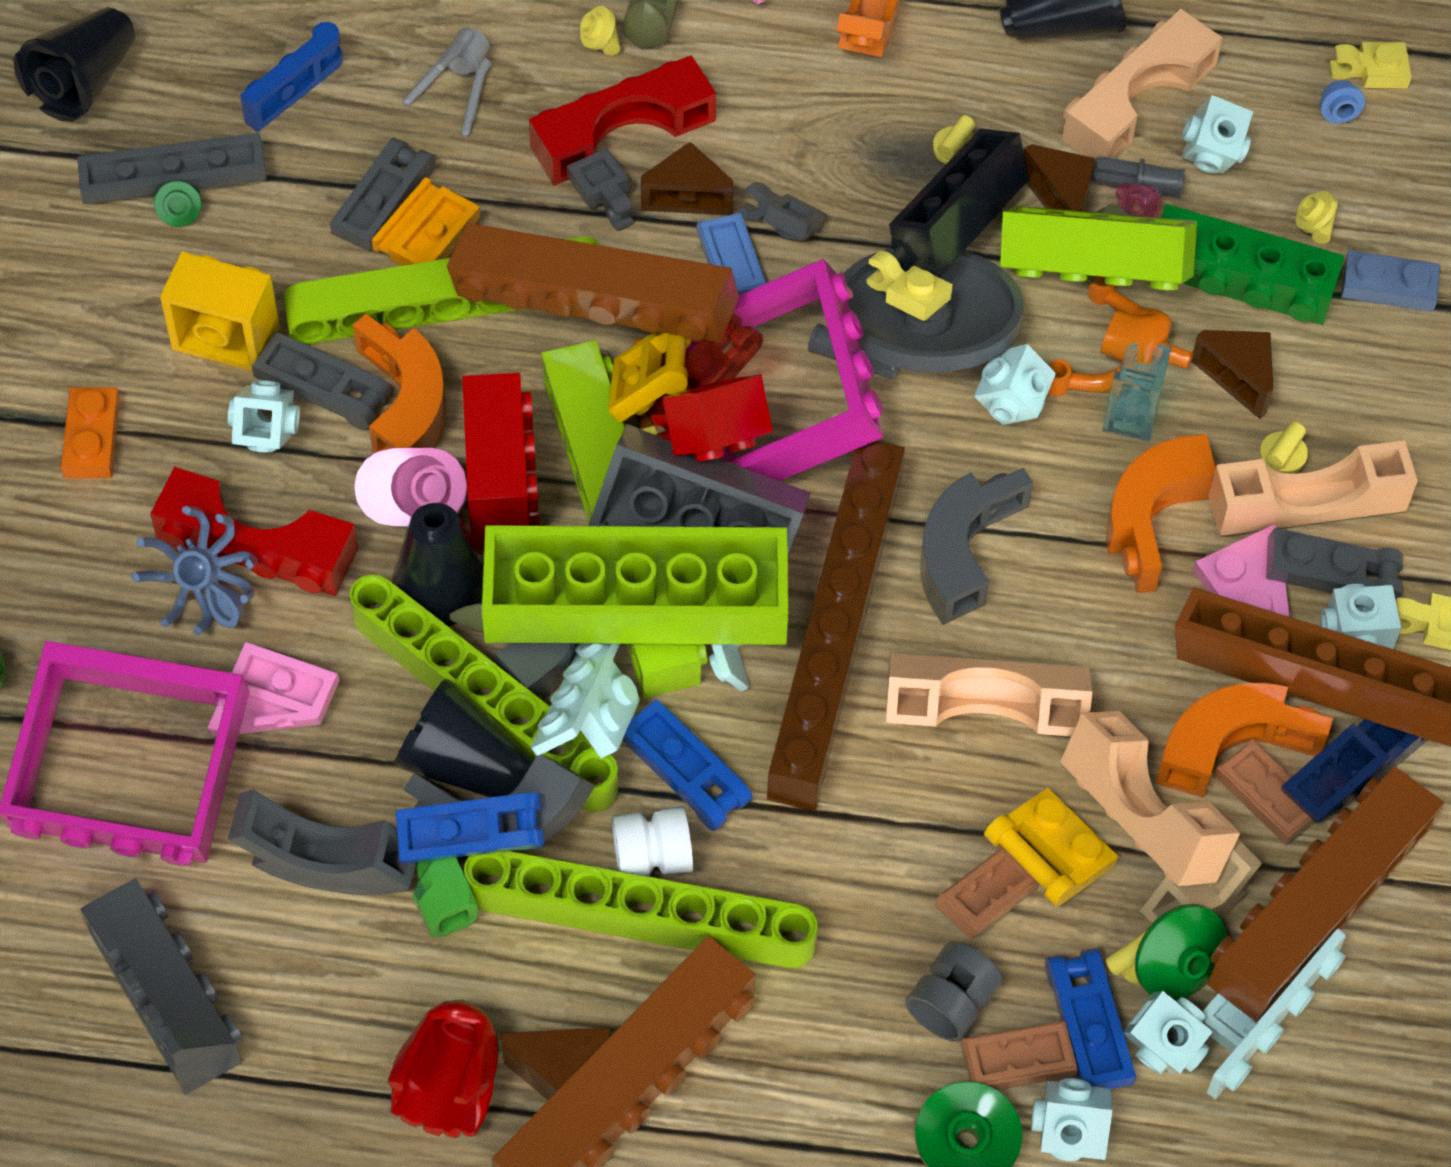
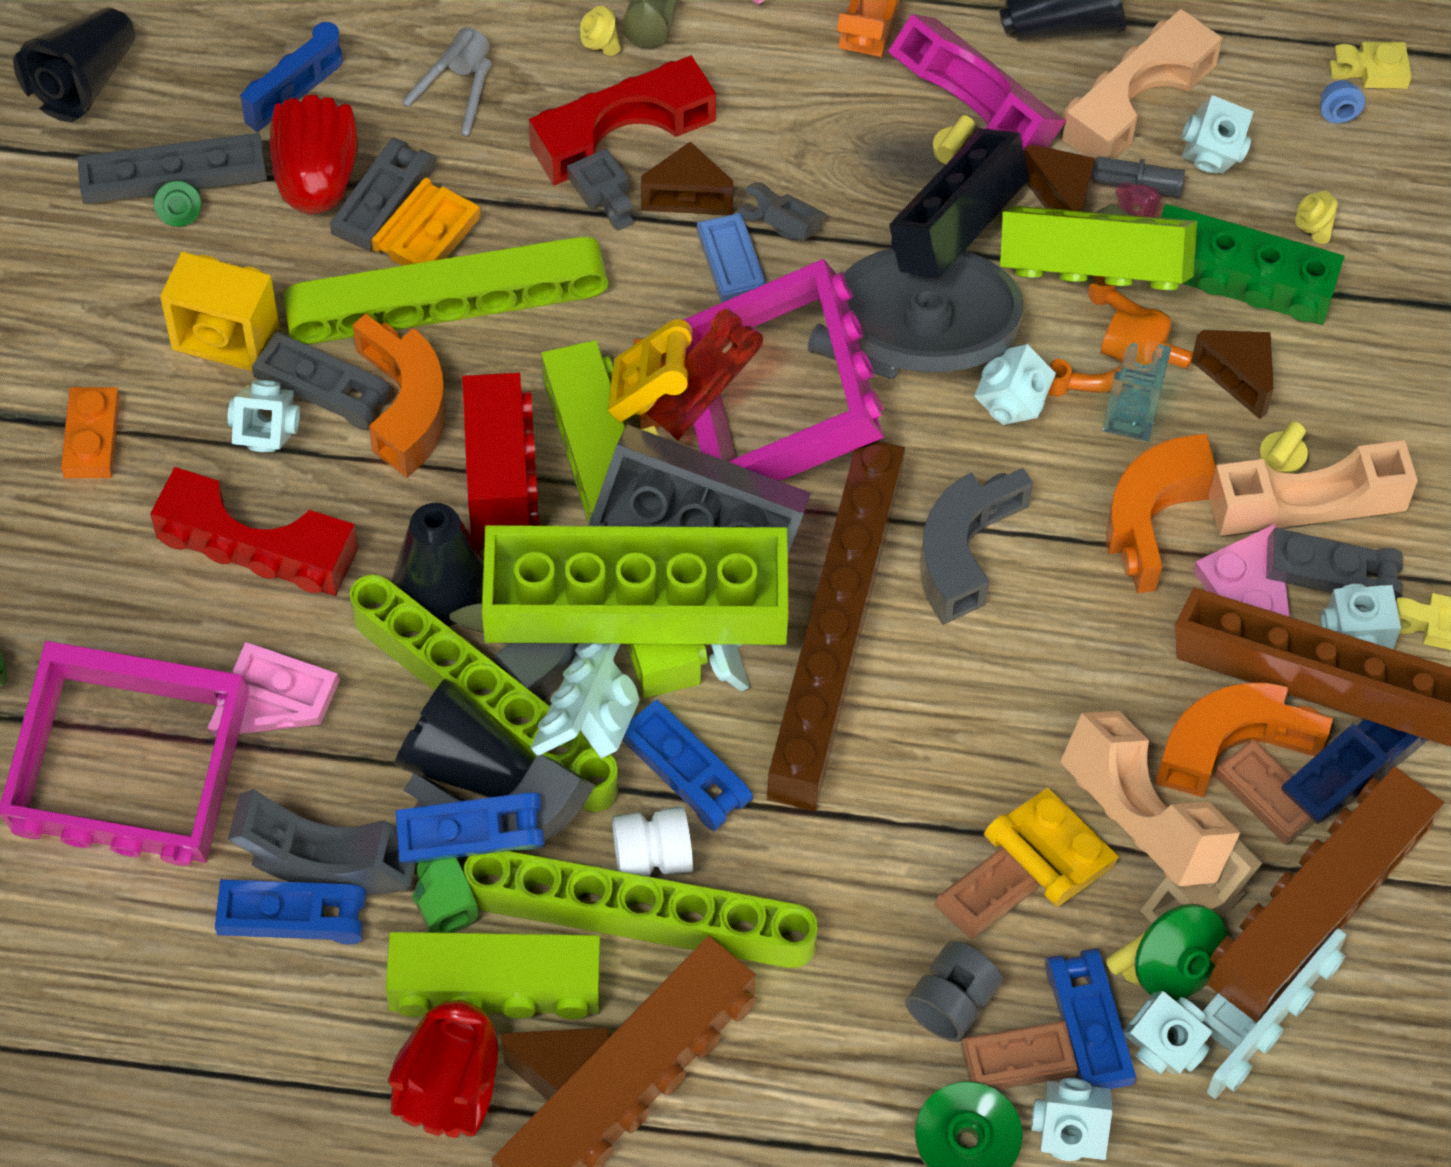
dark grey wedge [80,878,243,1095] -> none
sand blue animal [131,506,259,635] -> none
bright pink piece [354,448,467,526] -> none
dark orange brick [446,223,739,343] -> none
red brick [650,374,773,462] -> none
light yellow plate [867,251,953,321] -> none
light nougat arch [886,653,1093,736] -> none
sand blue plate [1341,250,1440,312] -> none
none -> blue plate [215,879,367,944]
none -> red hair [269,94,358,215]
none -> lime brick [386,932,601,1020]
none -> dark pink arch [888,14,1066,151]

